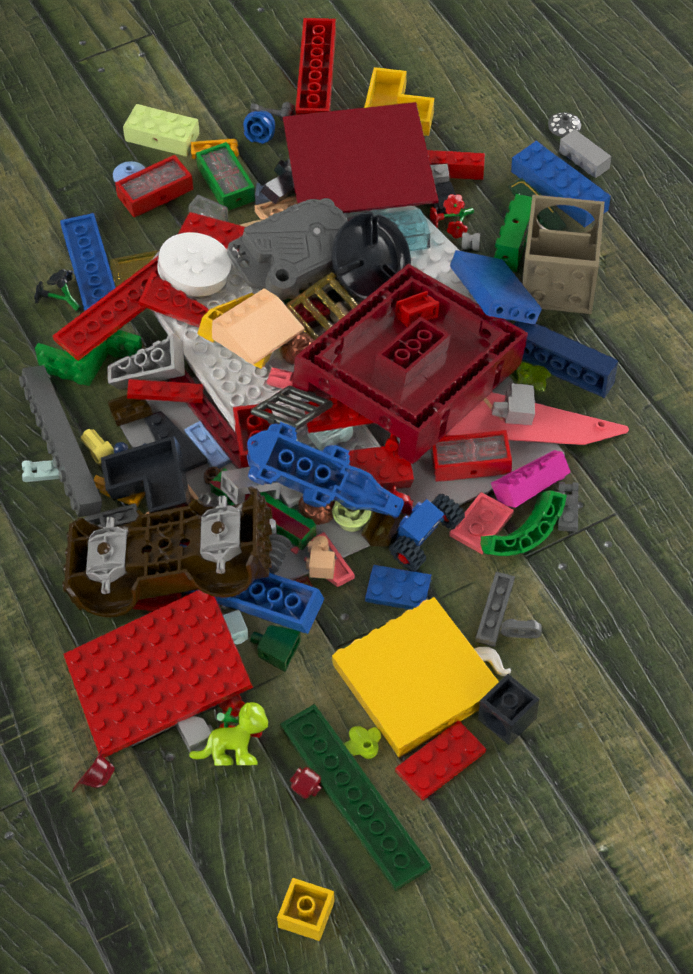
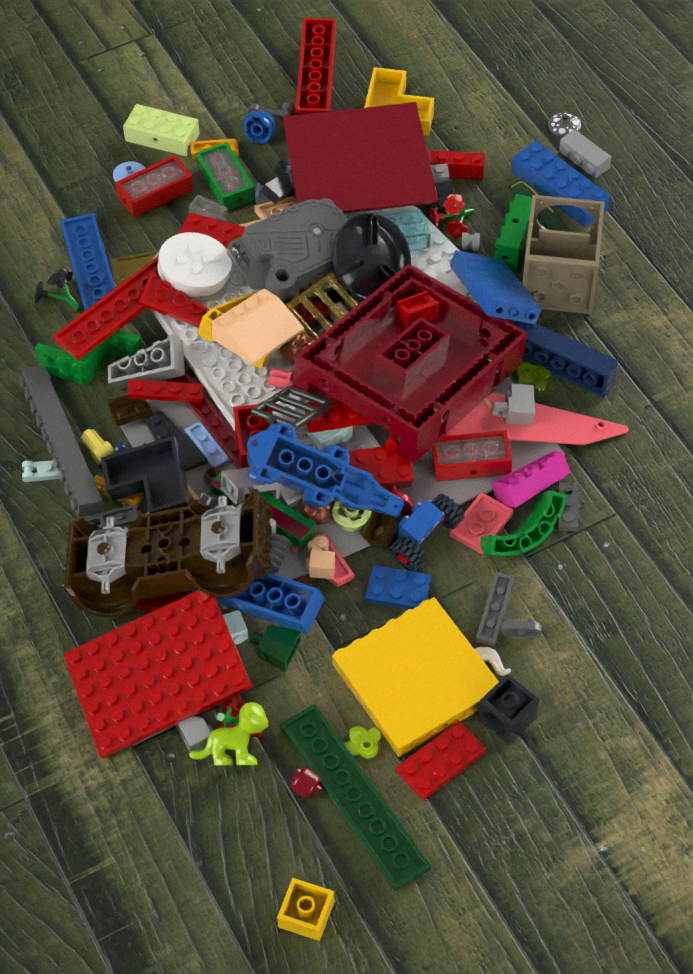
dark red piece [72,750,115,792] -> none

